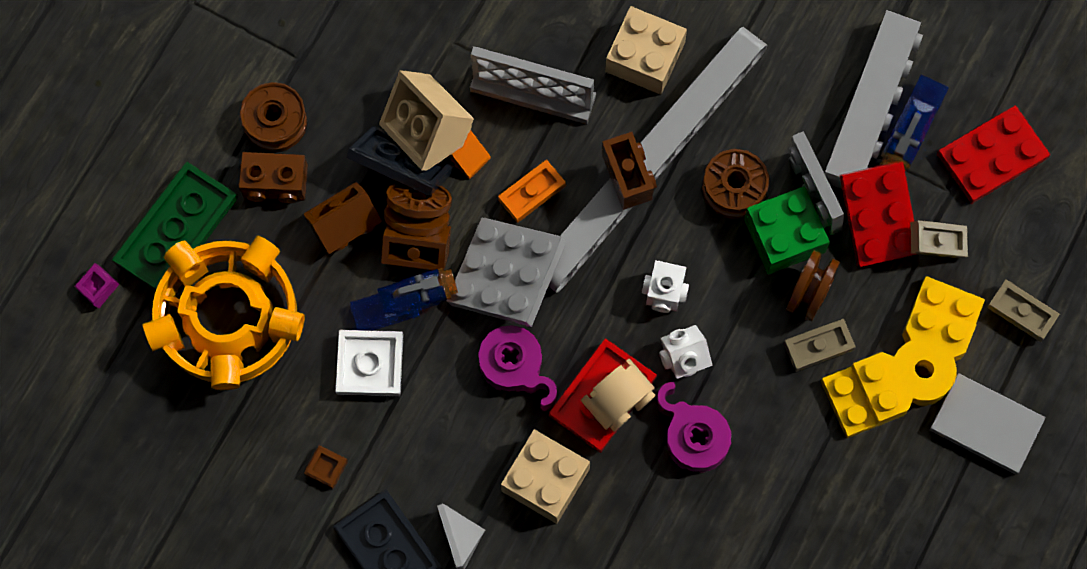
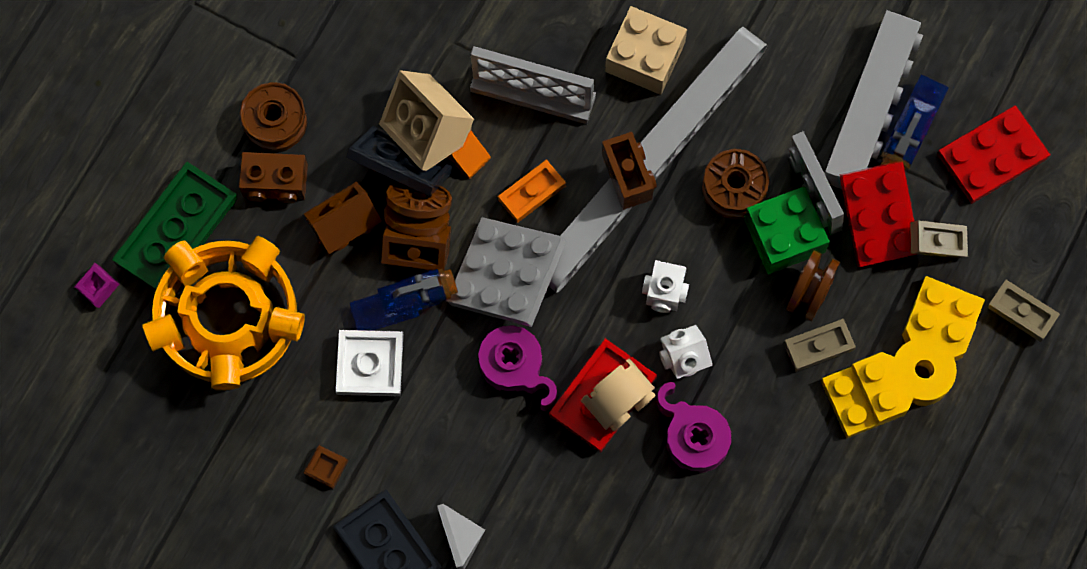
tan brick [501,429,590,524] -> none
light grey tile [930,373,1046,475] -> none

